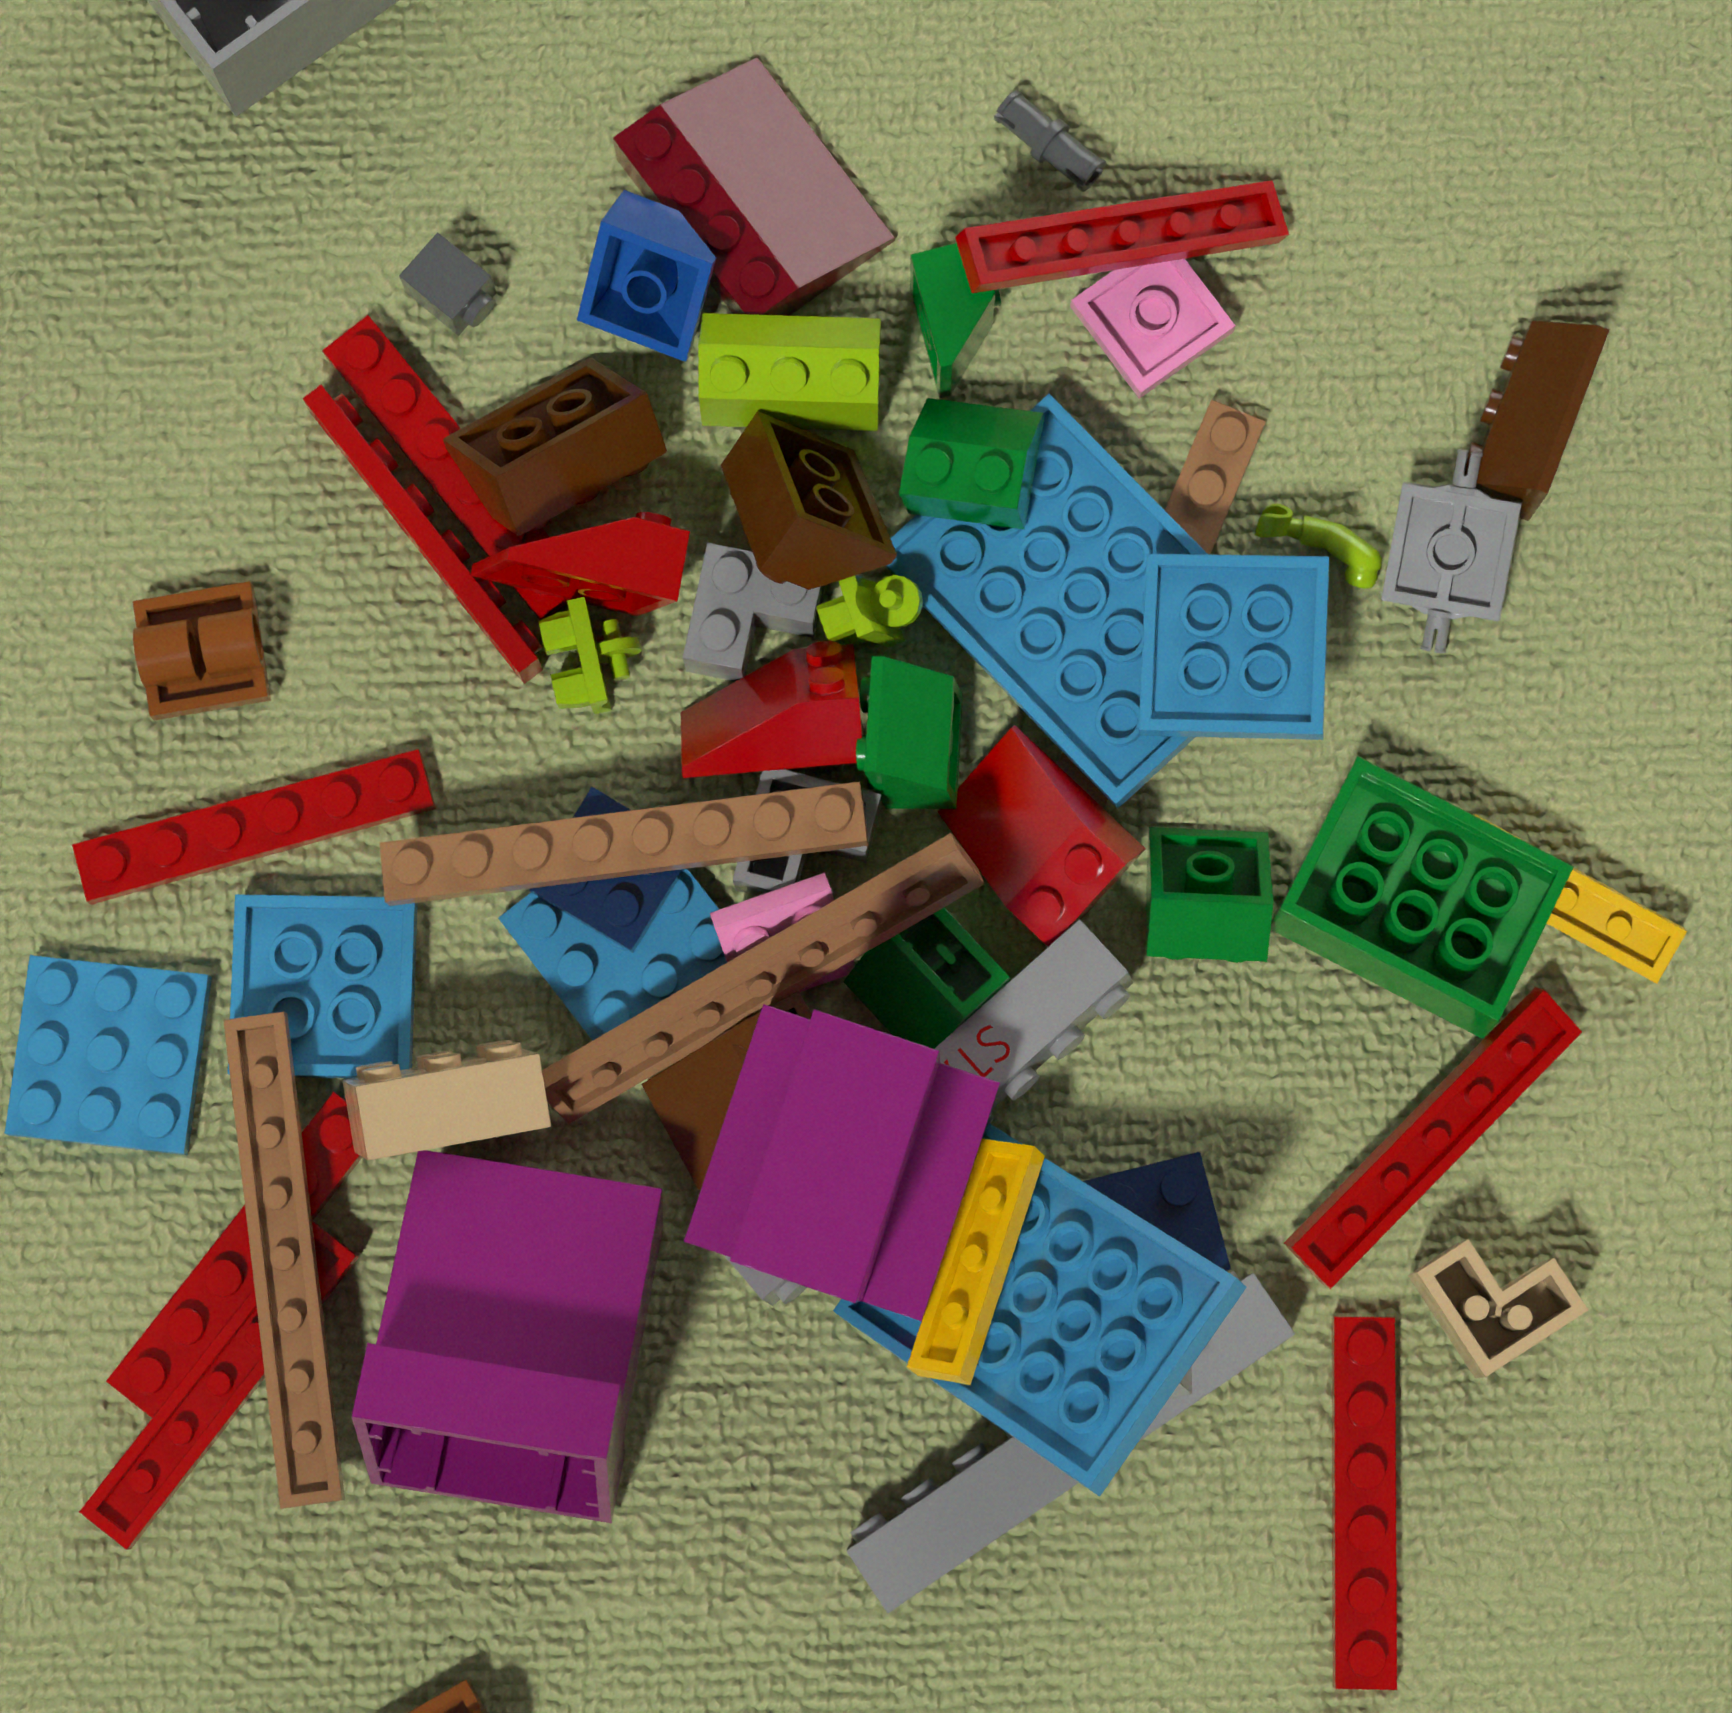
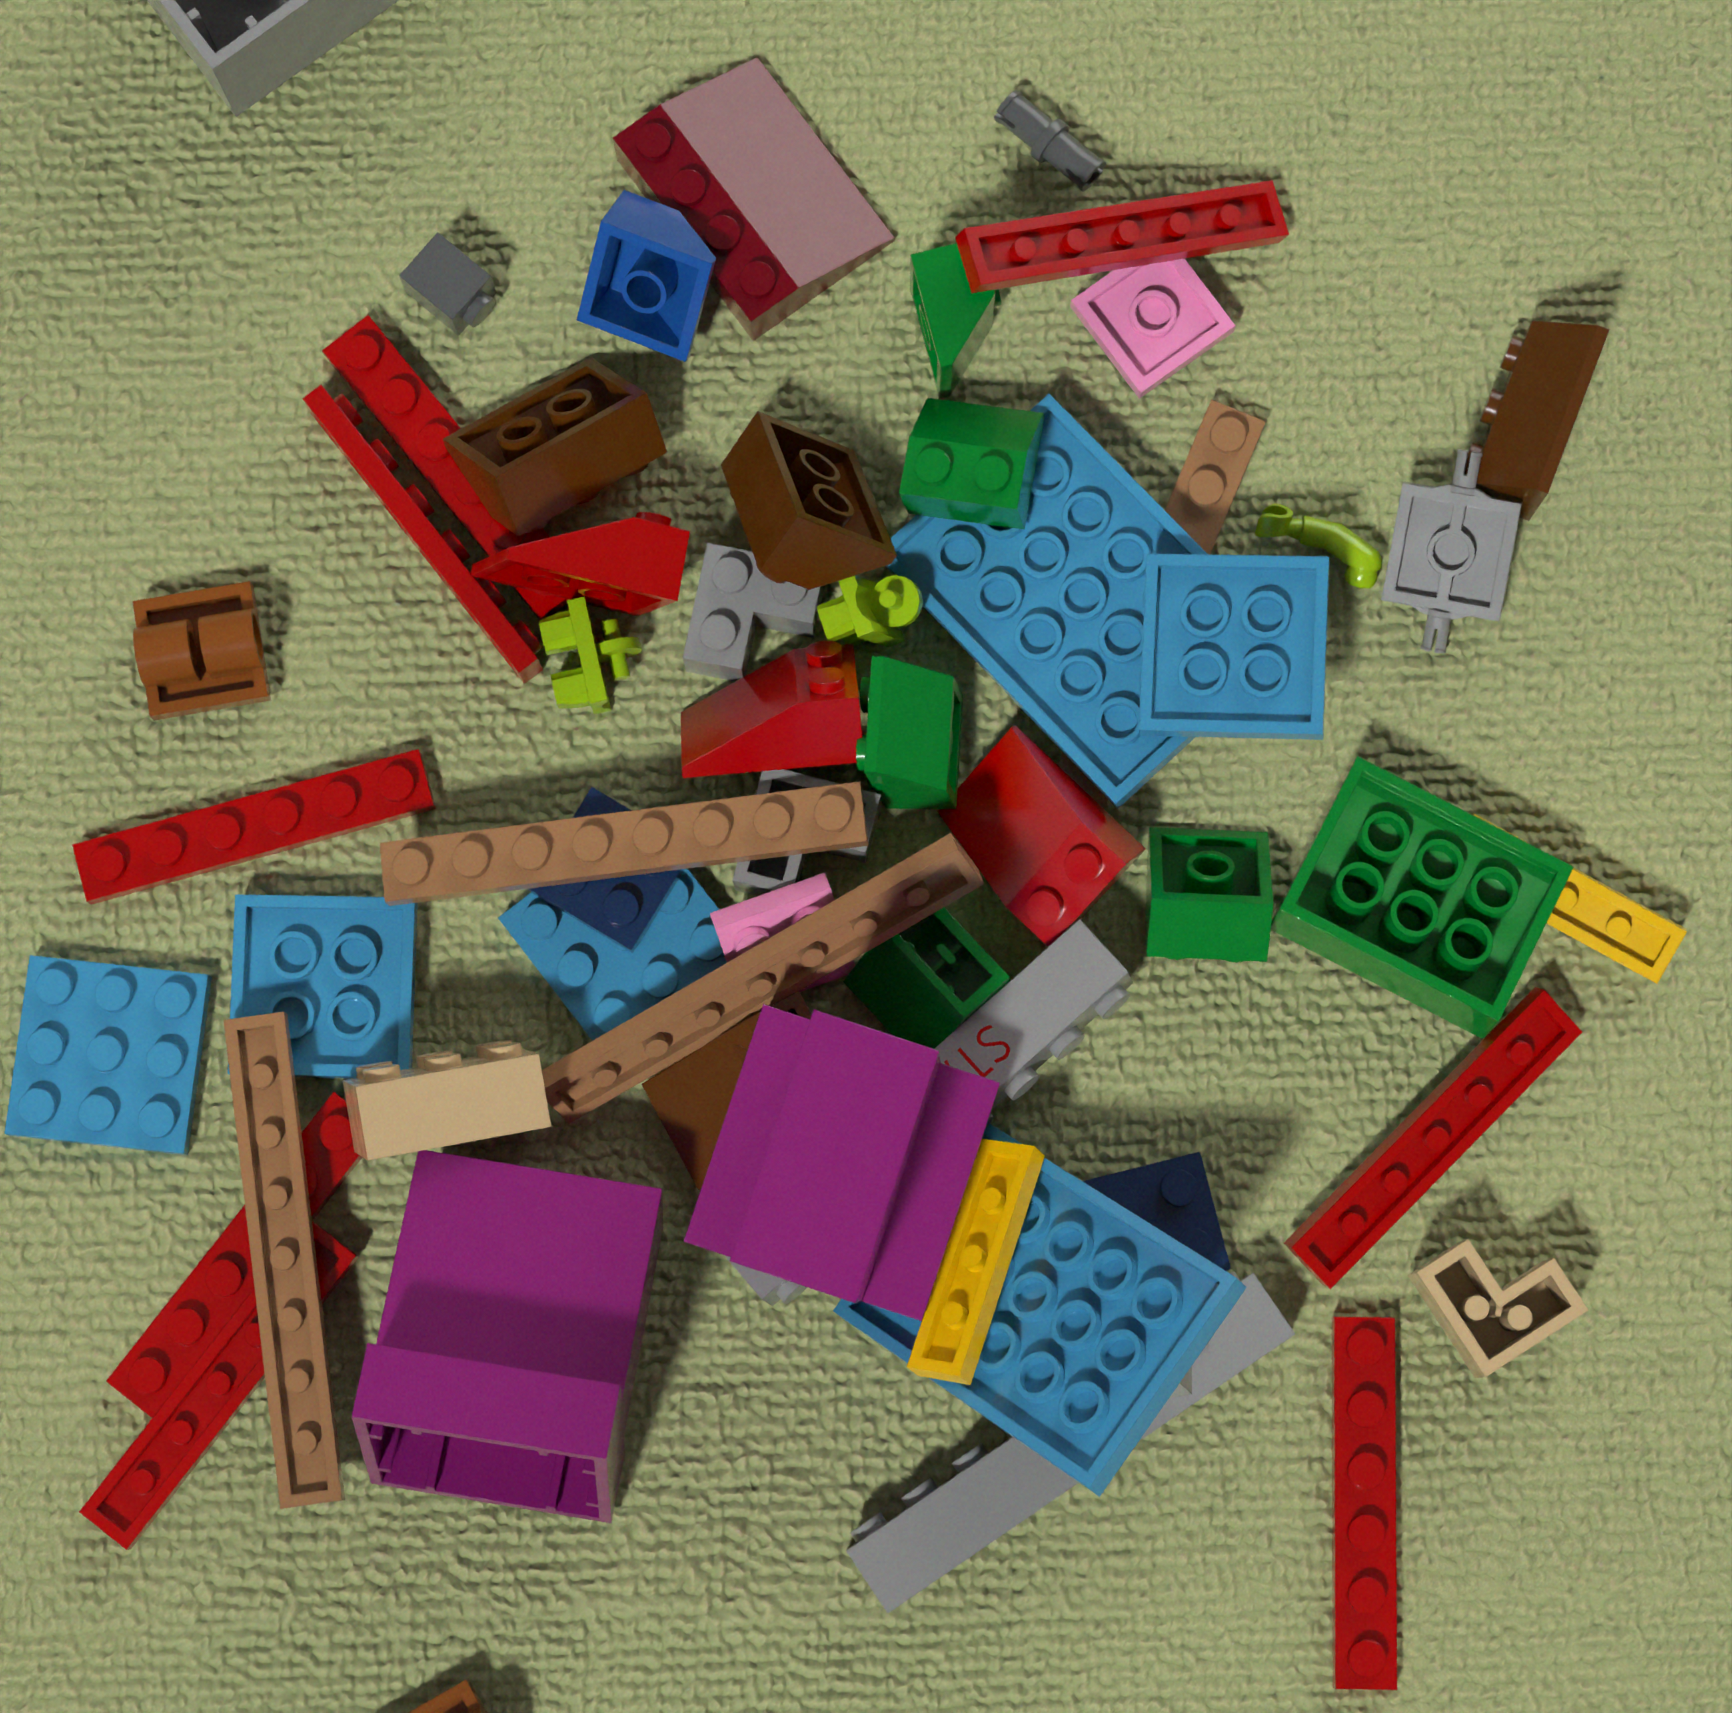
lime slope [698,313,881,431] -> none

